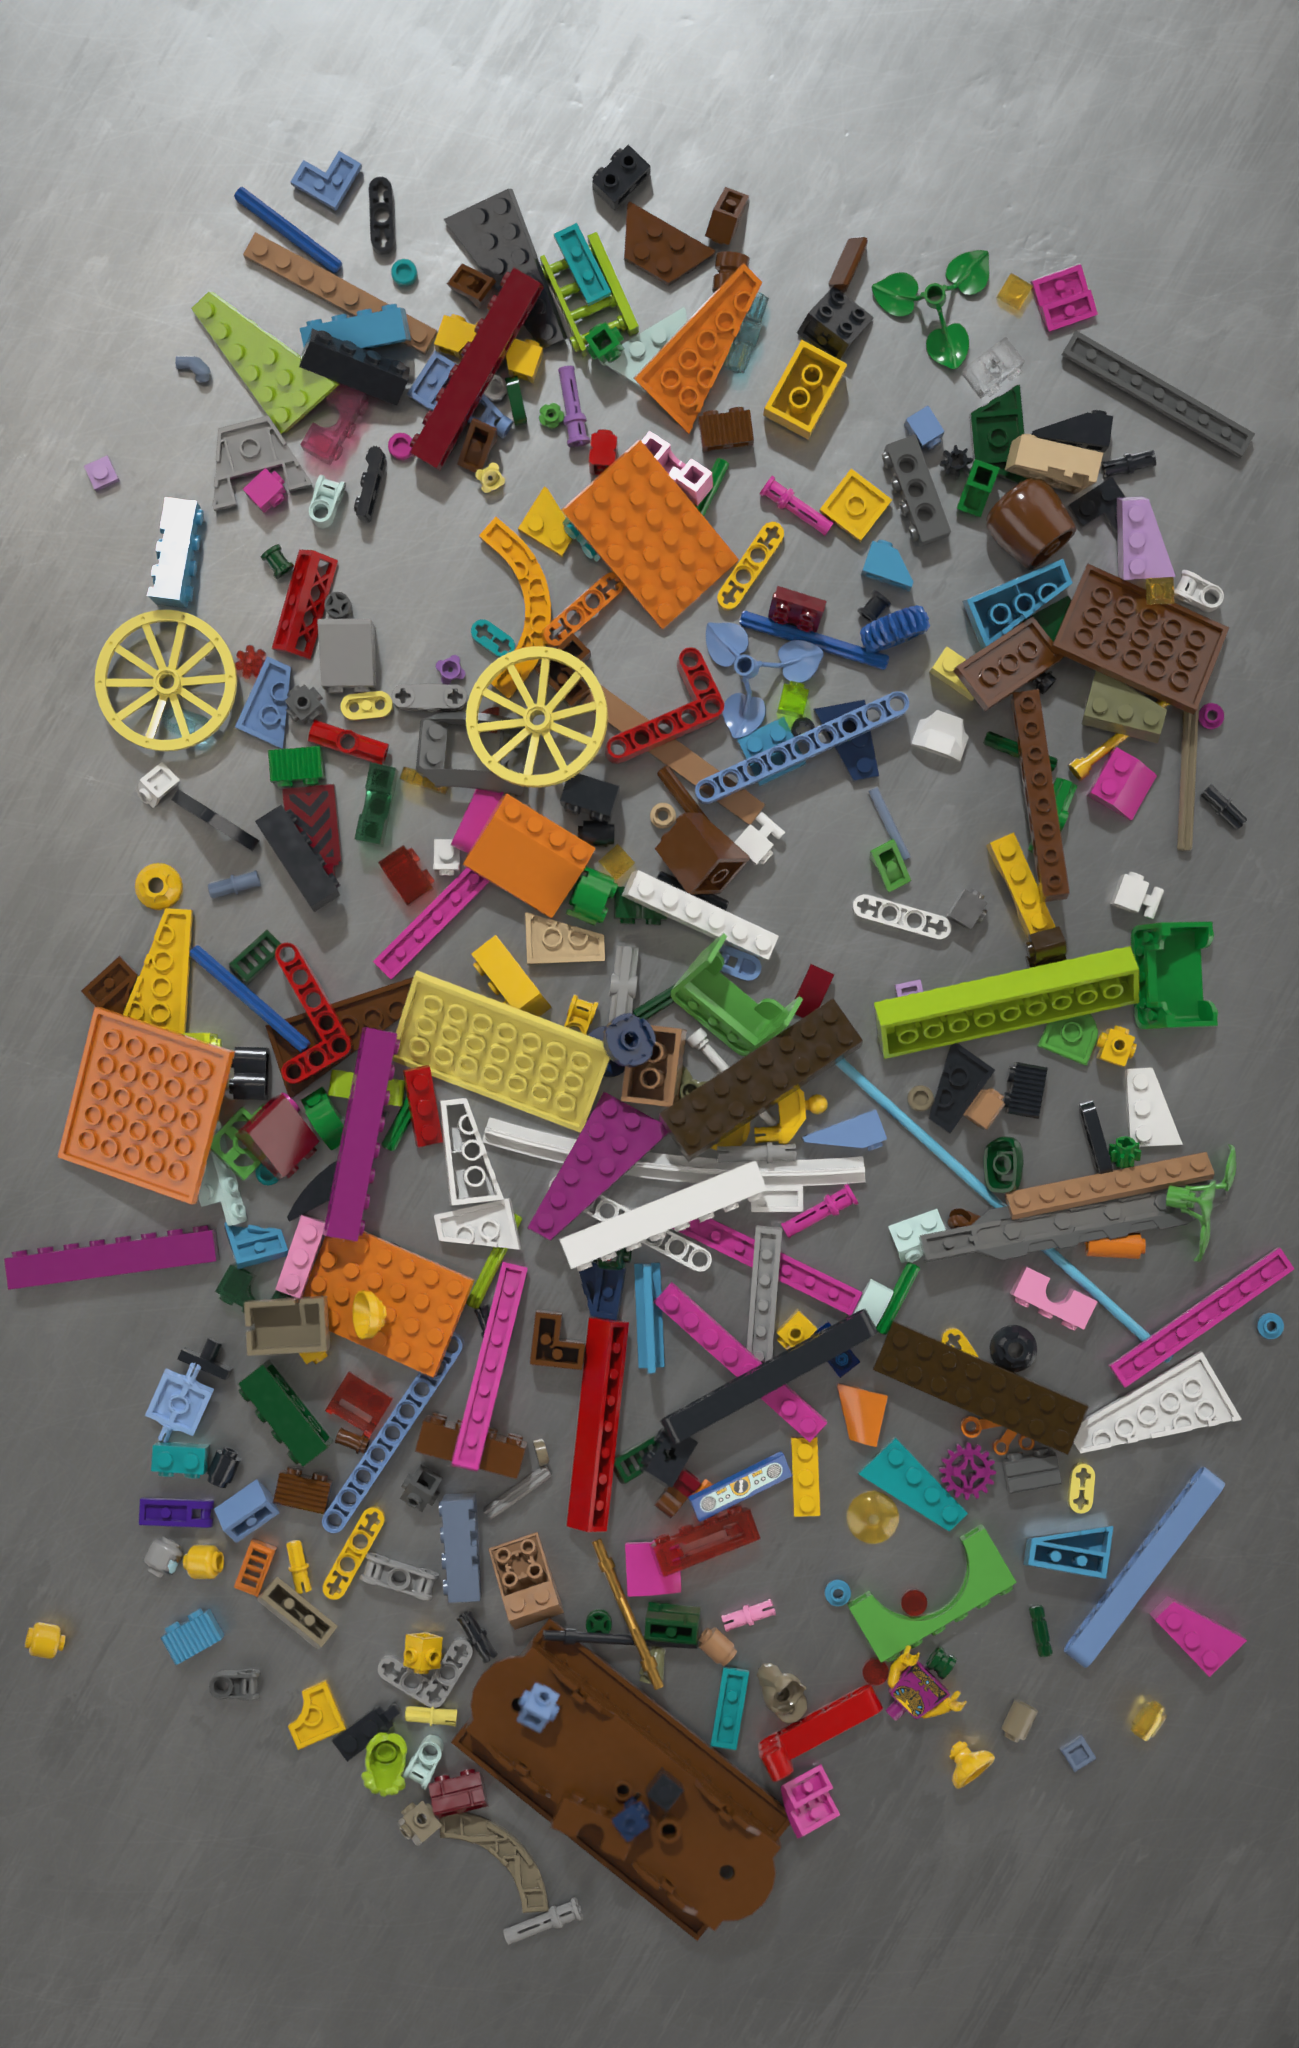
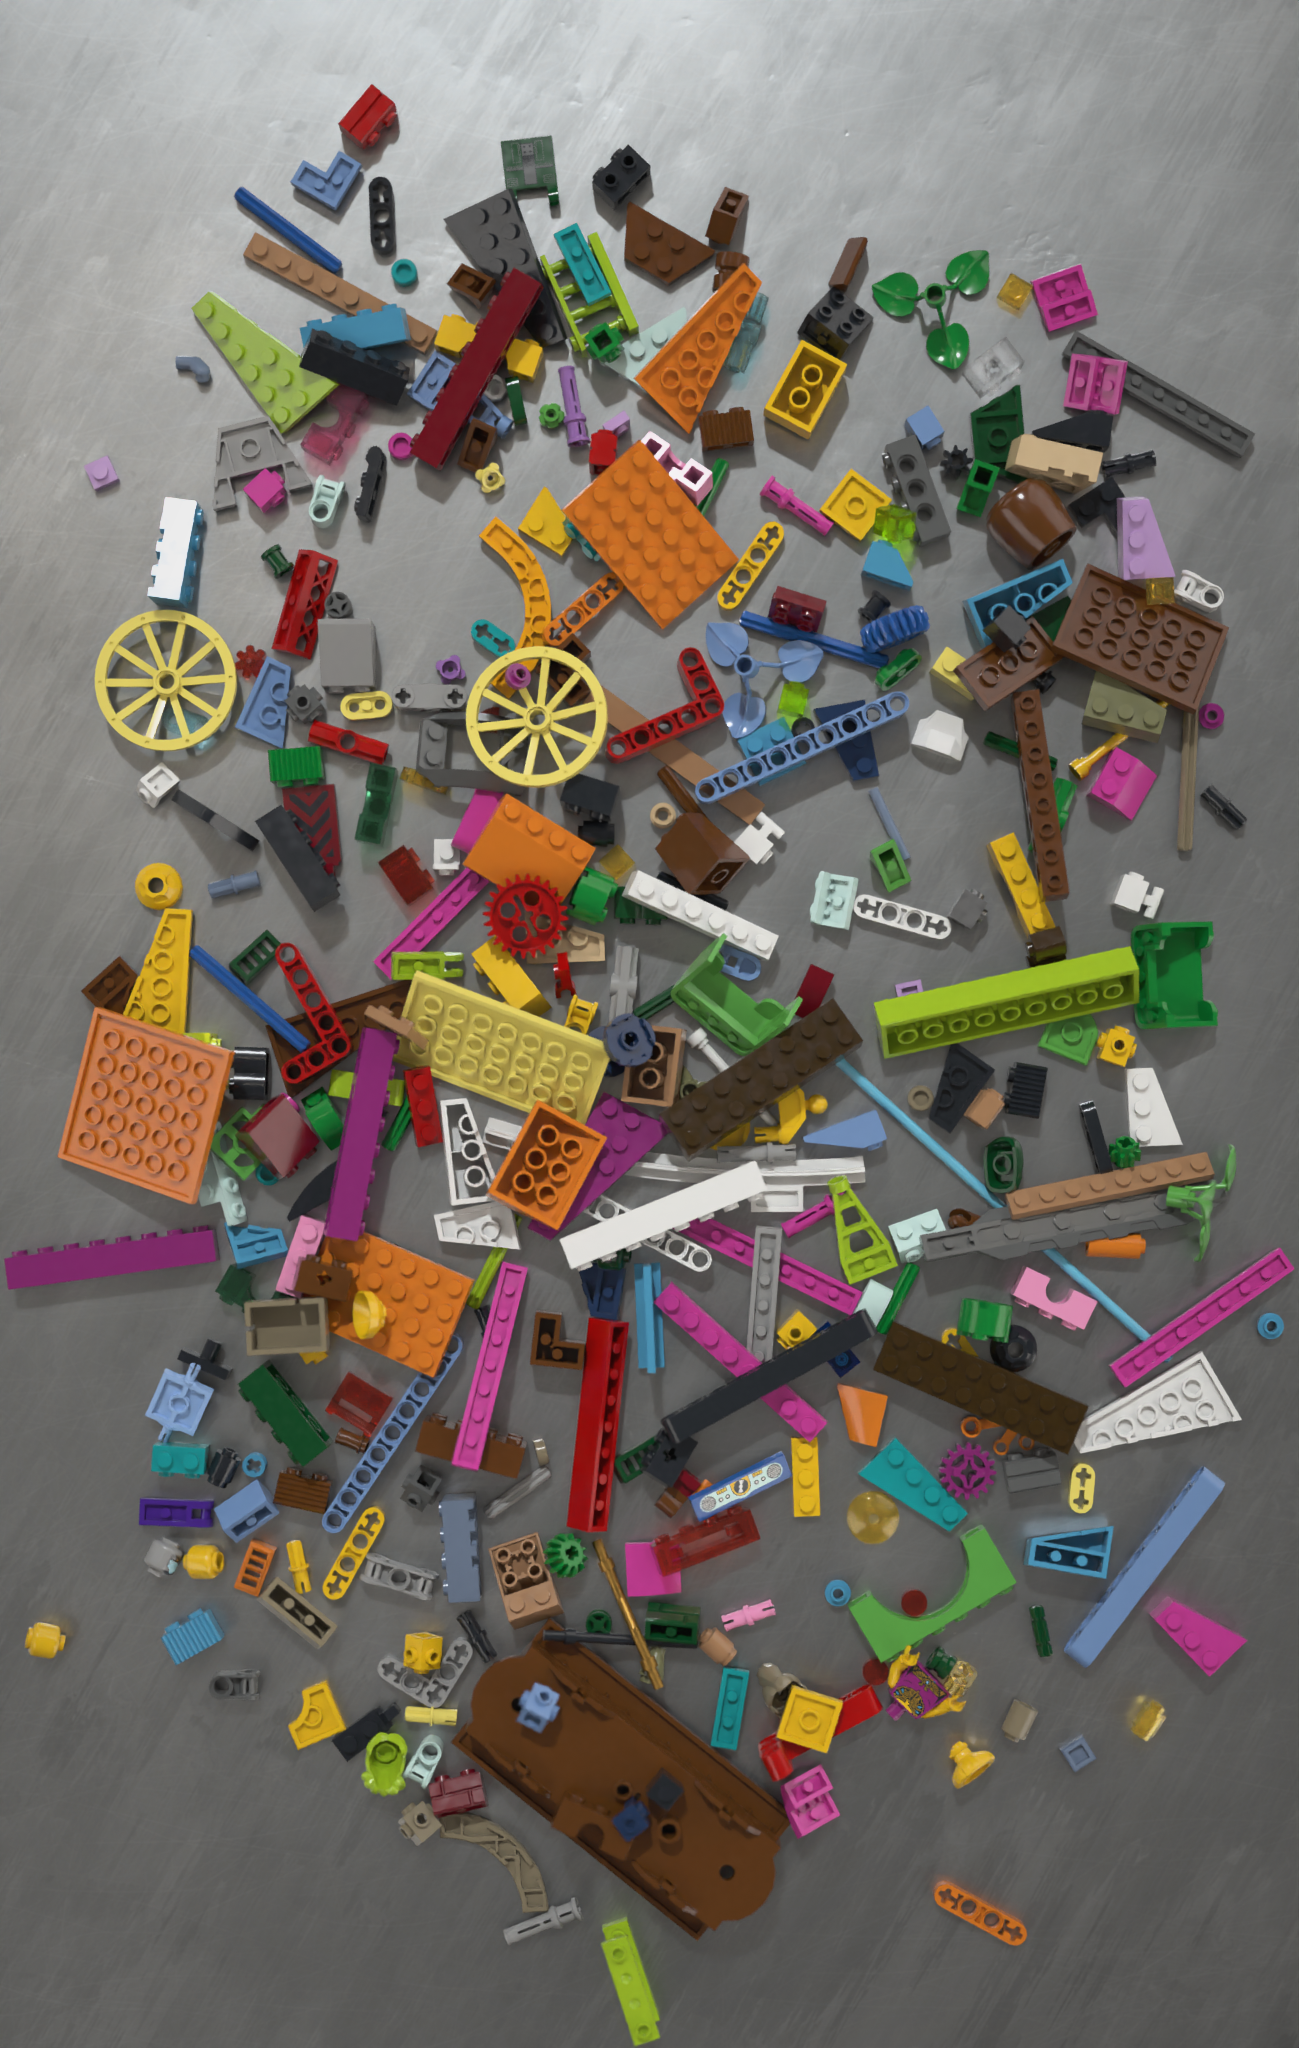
none -> dark azure bush [242,1452,268,1477]
none -> reddish brown brick [292,1254,353,1302]
none -> red brick [338,84,397,150]
none -> medium nougat wing [364,1005,429,1050]
none -> lime hinge [391,951,464,980]
none -> red gear [483,873,568,959]
none -> orange slope [485,1100,607,1230]
none -> dark green flag [500,135,559,206]
none -> magenta plate [505,663,531,689]
none -> green gear [542,1533,589,1578]
none -> red plate [553,952,577,999]
none -> lime fence [601,1917,660,2046]
none -> lavender plate [603,411,630,437]
none -> yellow plate [776,1685,843,1753]
none -> light aqua bracket [810,871,859,930]
none -> lime plate [827,1175,898,1285]
none -> clear neon green brick [873,504,917,544]
none -> green plate [875,648,922,691]
none -> orange beam [933,1881,1027,1946]
none -> clear yellow beam [944,1661,978,1697]
none -> green brick [956,1298,1013,1343]
none -> black brick [982,605,1031,652]
none -> dark pink slope [1063,353,1128,414]

